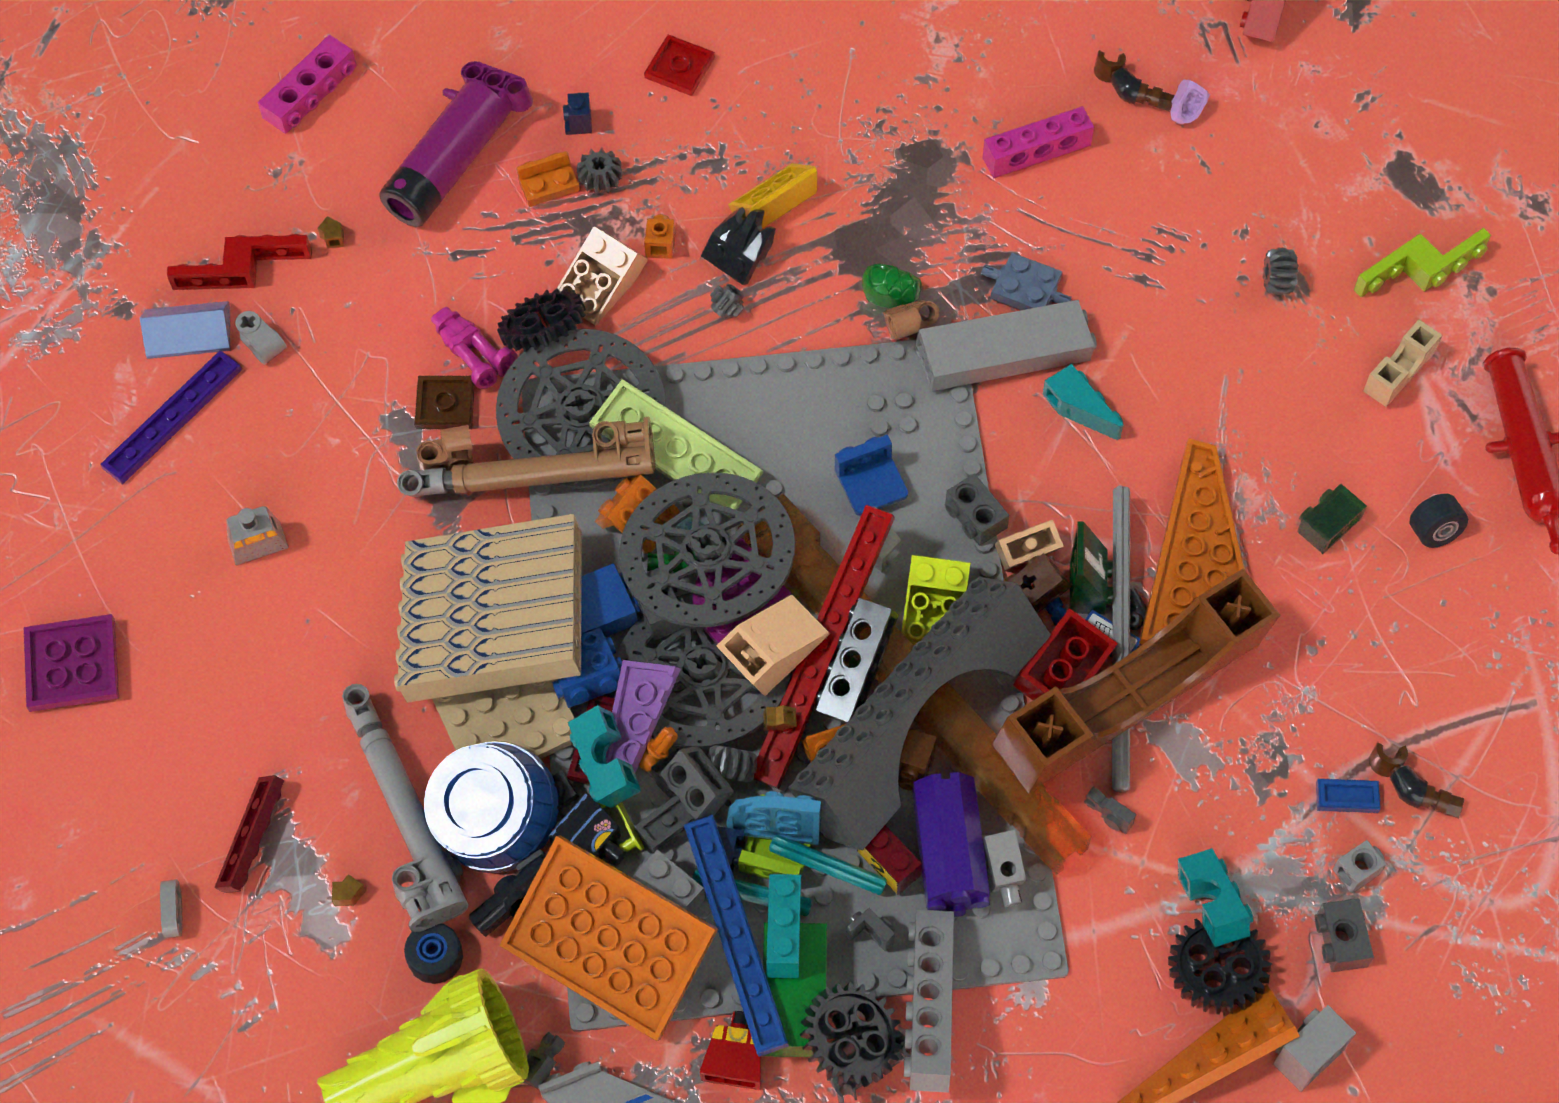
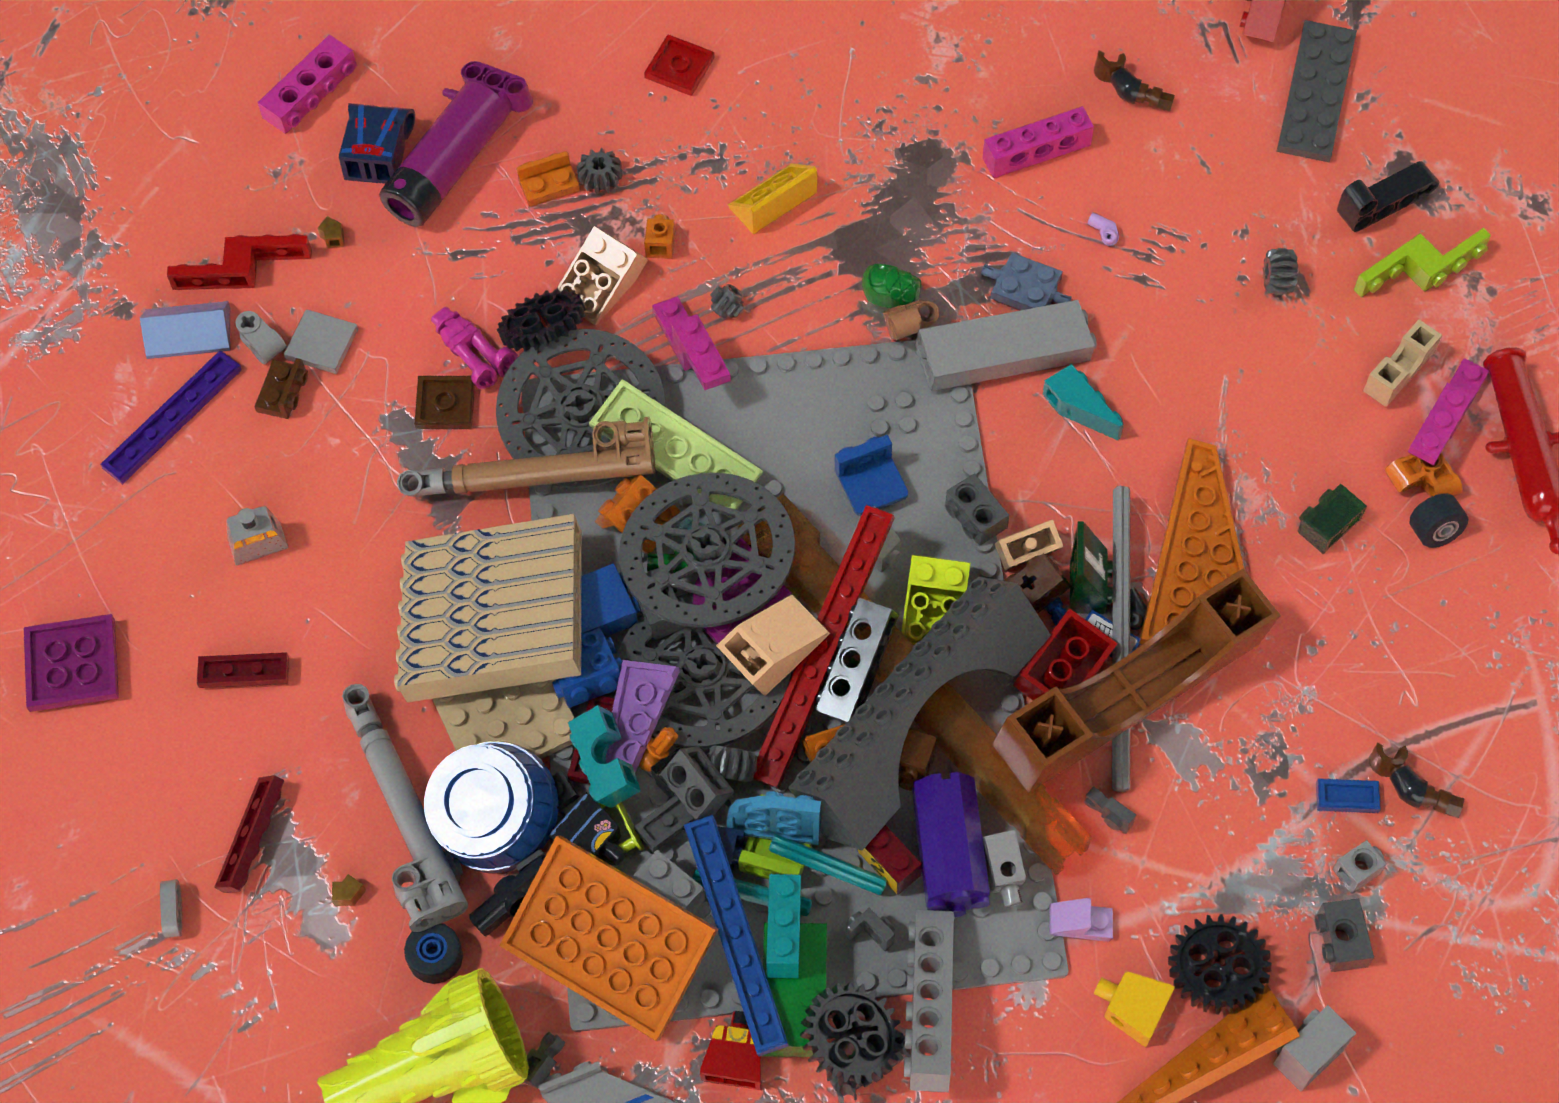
nougat piece [416,425,473,471] -> none
dark blue brick [563,92,592,135] -> none
black plate [701,207,776,285] -> none
pearl gold piece [763,705,797,730] -> none
lavender rock [1170,79,1210,124] -> none
teal arch [1178,848,1253,947] -> none
none -> dark red plate [197,652,289,688]
none -> reddish brown bracket [254,358,308,419]
none -> light grey tile [284,309,358,374]
none -> dark blue piece [339,103,415,184]
none -> dark pink bracket [652,296,731,390]
none -> lavender slope [1049,898,1113,942]
none -> lavender arm [1087,212,1119,246]
none -> yellow torso [1094,971,1175,1047]
none -> dark grey plate [1277,20,1357,163]
none -> black beam [1337,161,1439,232]
none -> orange piece [1385,452,1463,497]
none -> dark pink bracket [1408,358,1489,465]

